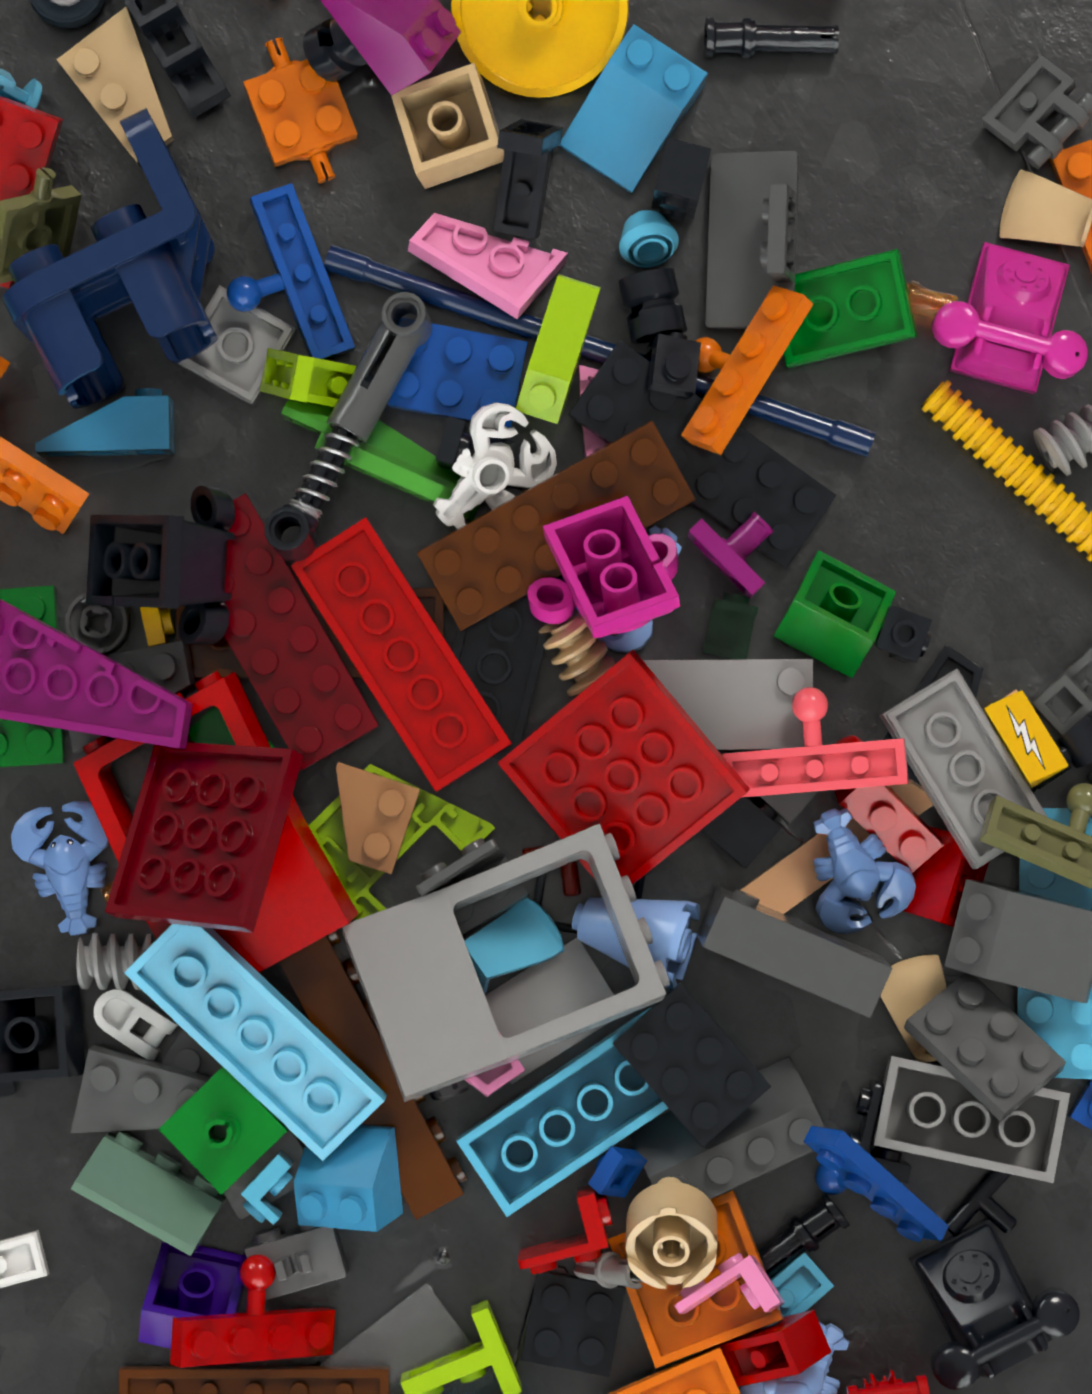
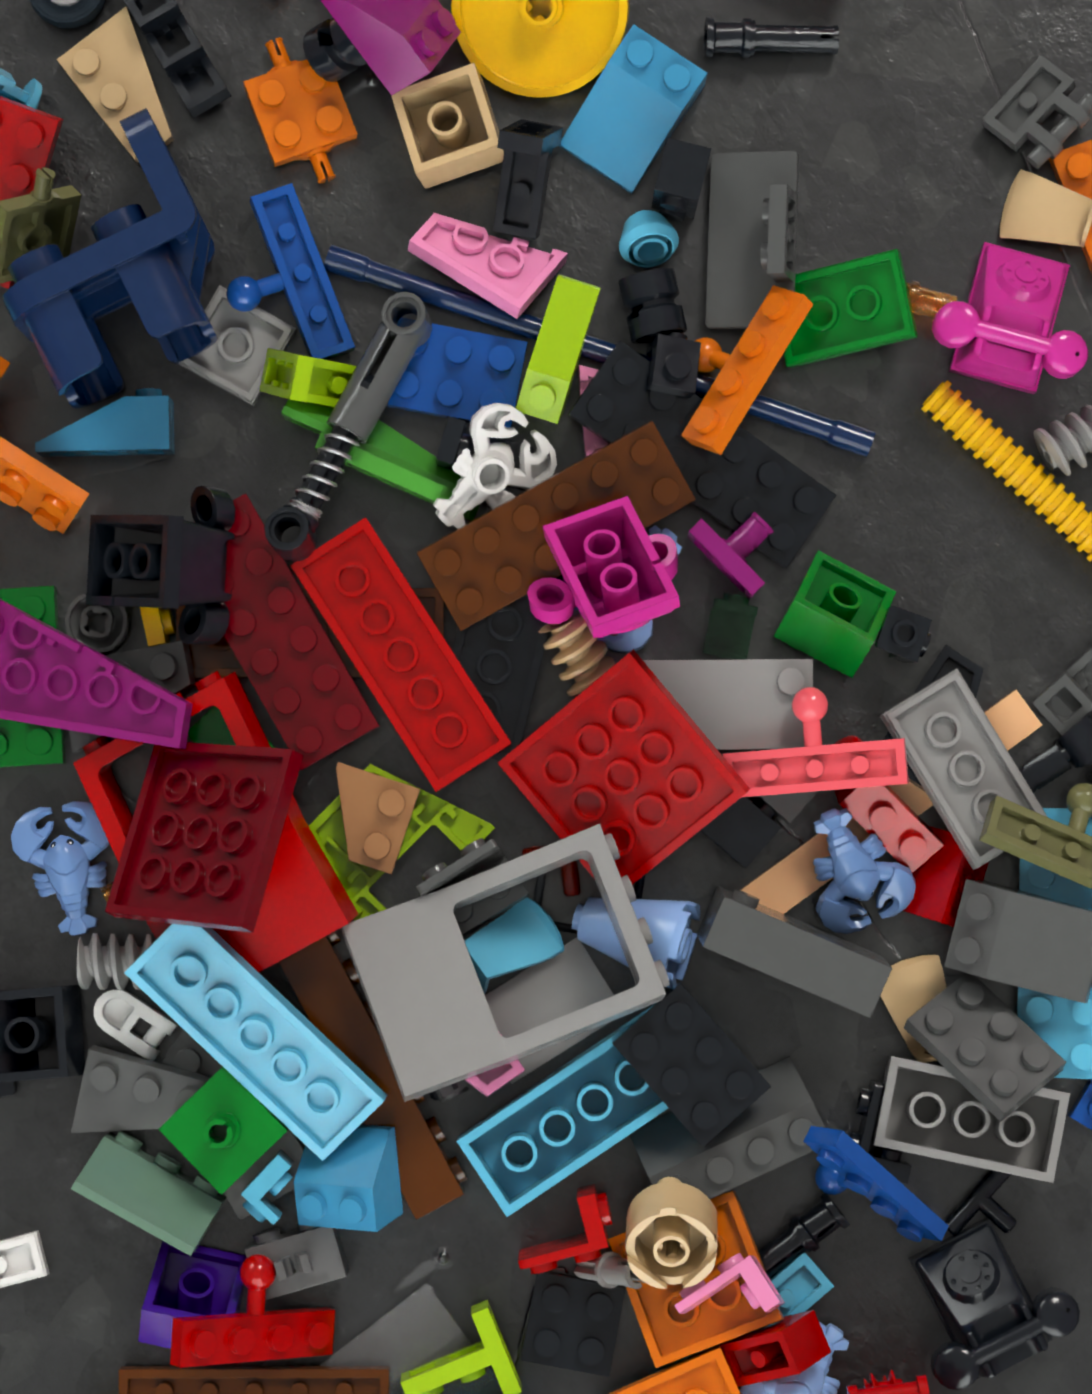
blue plate [588,1146,648,1198] -> none
yellow slope [983,690,1069,789] -> none

